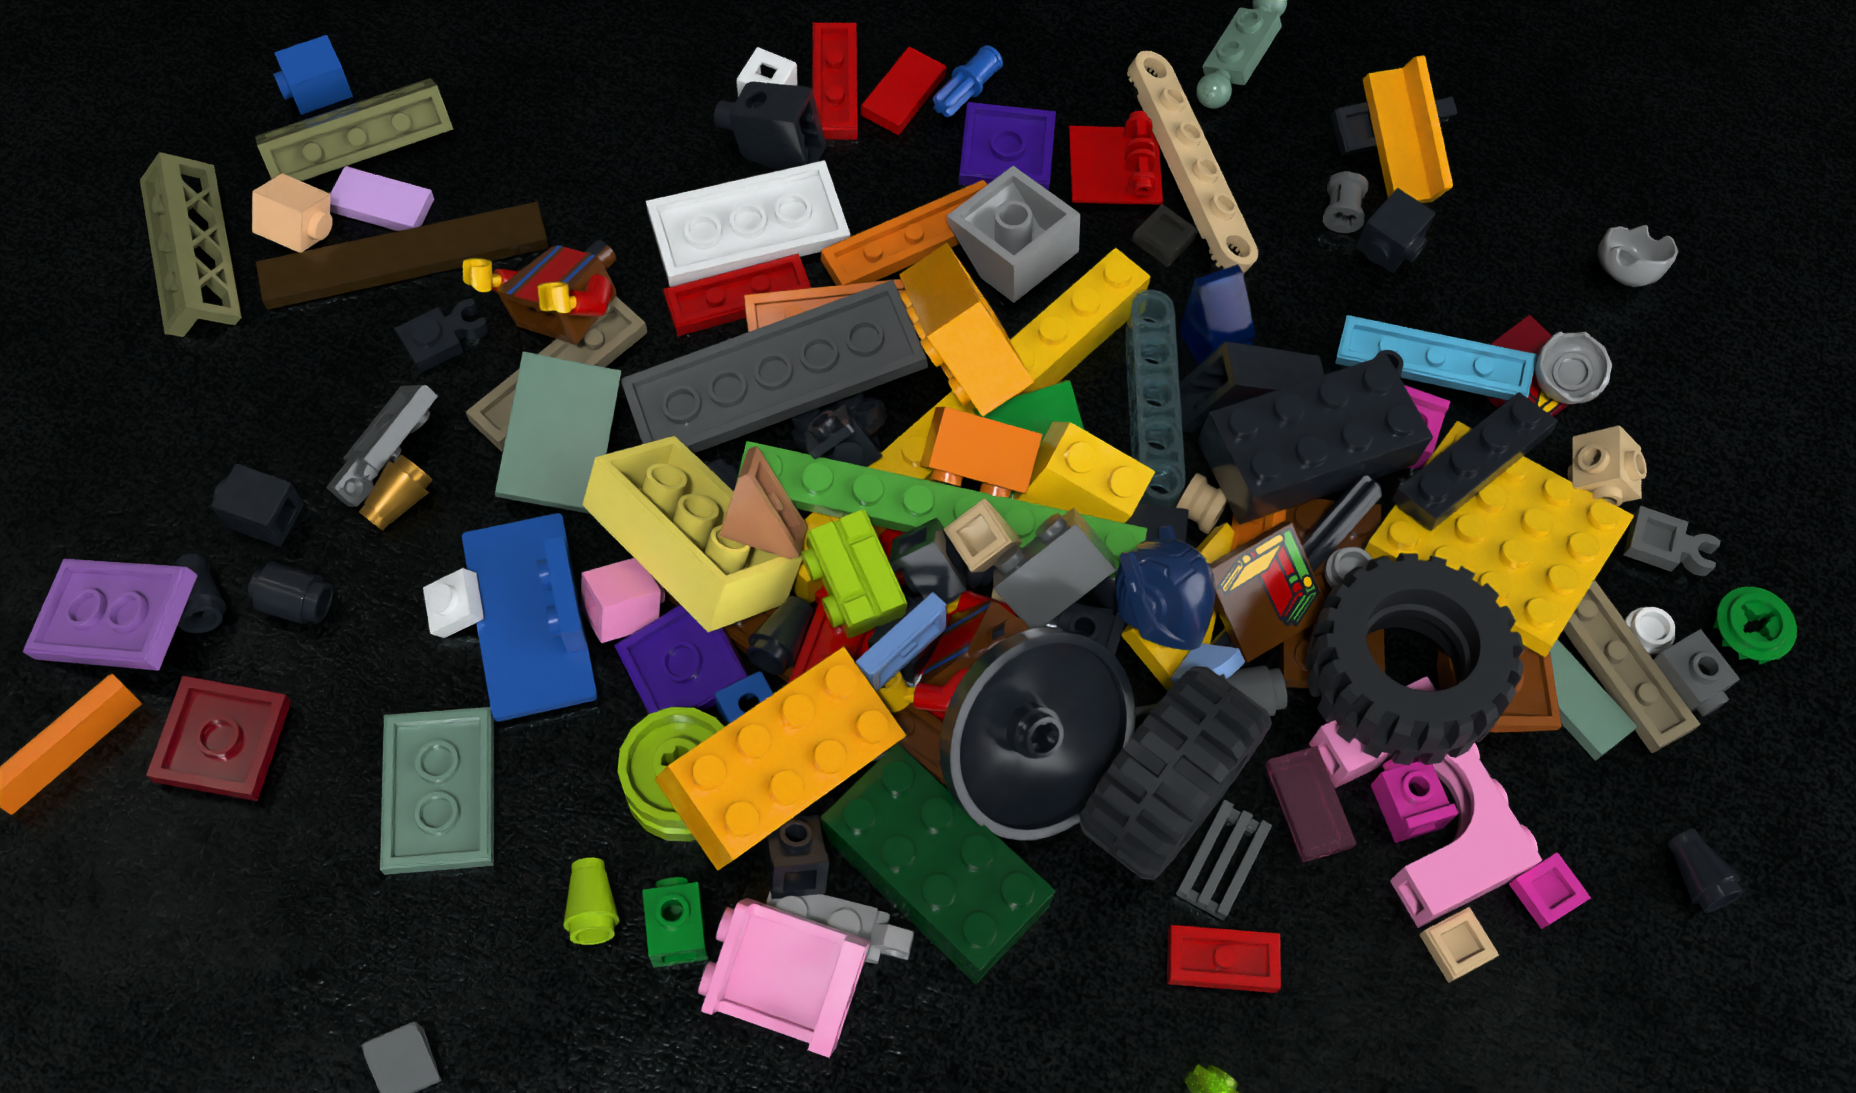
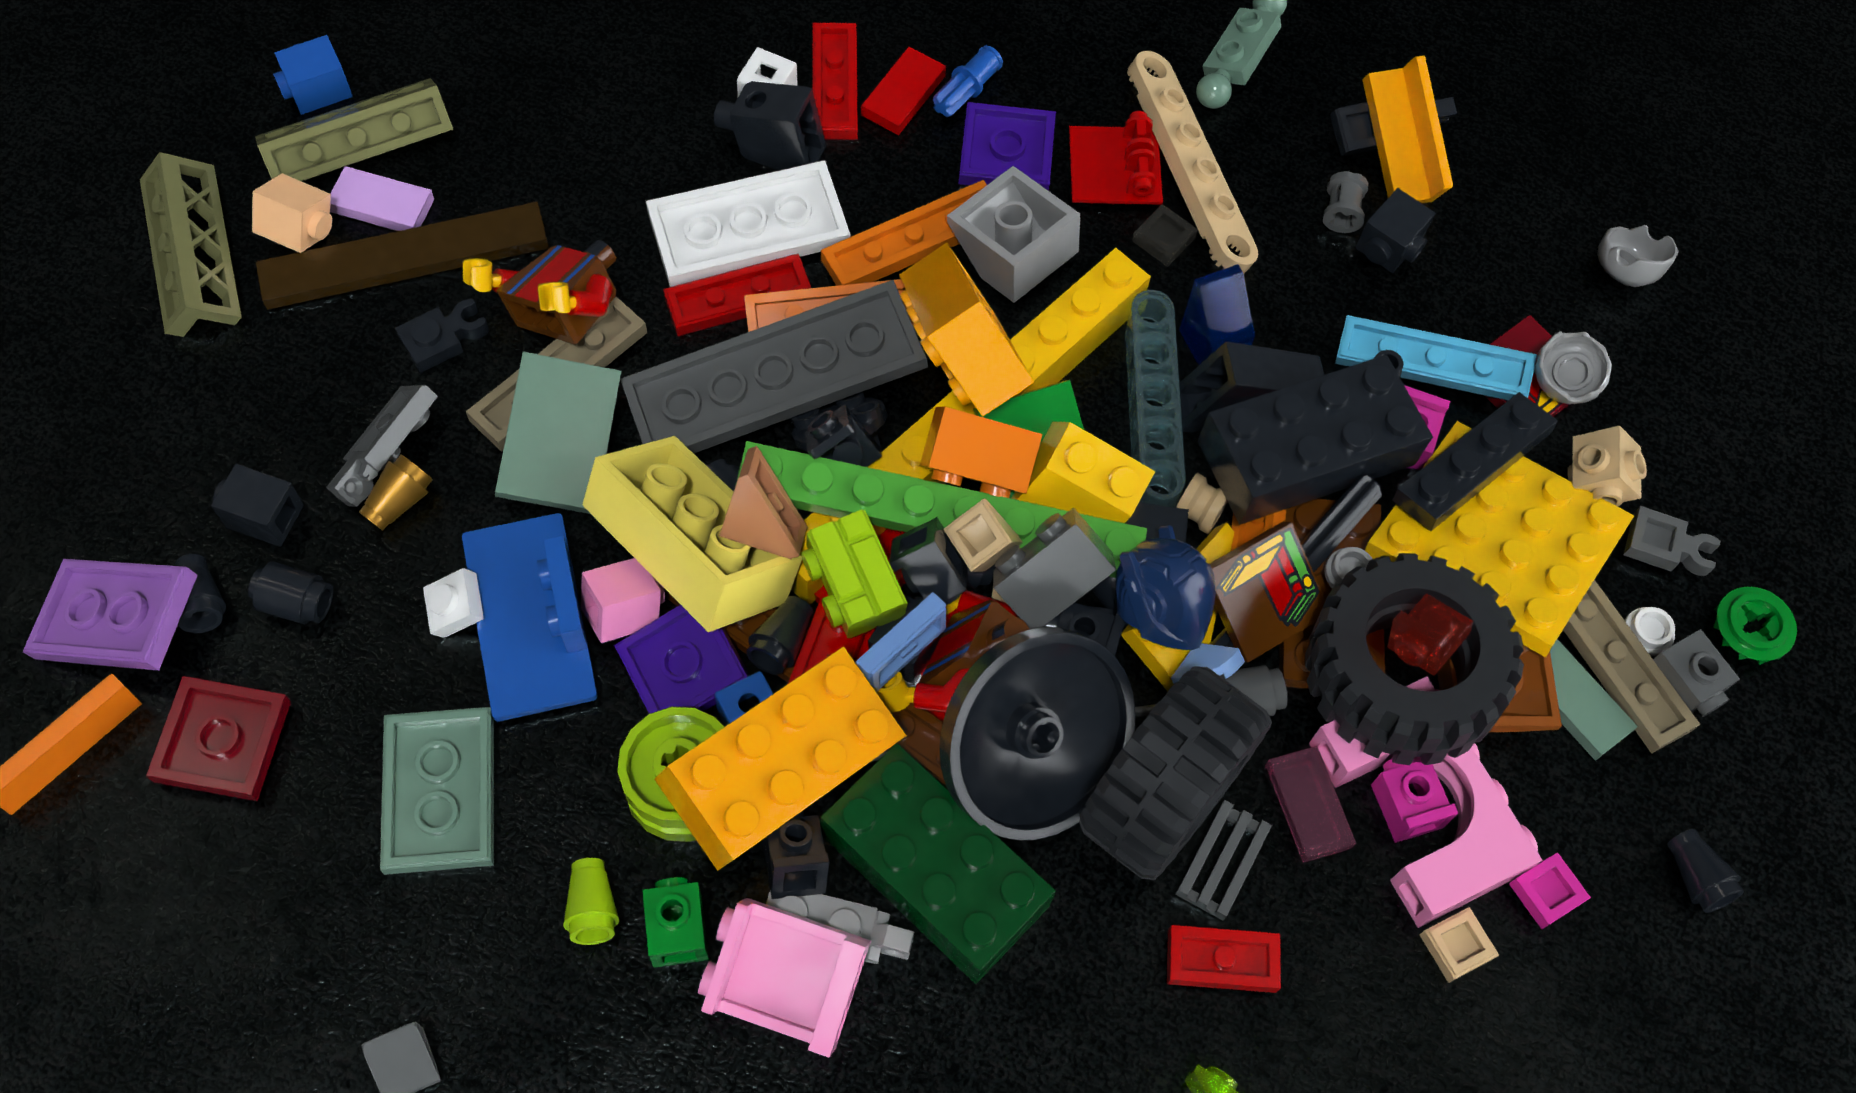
none -> clear red bracket [1387,593,1473,676]

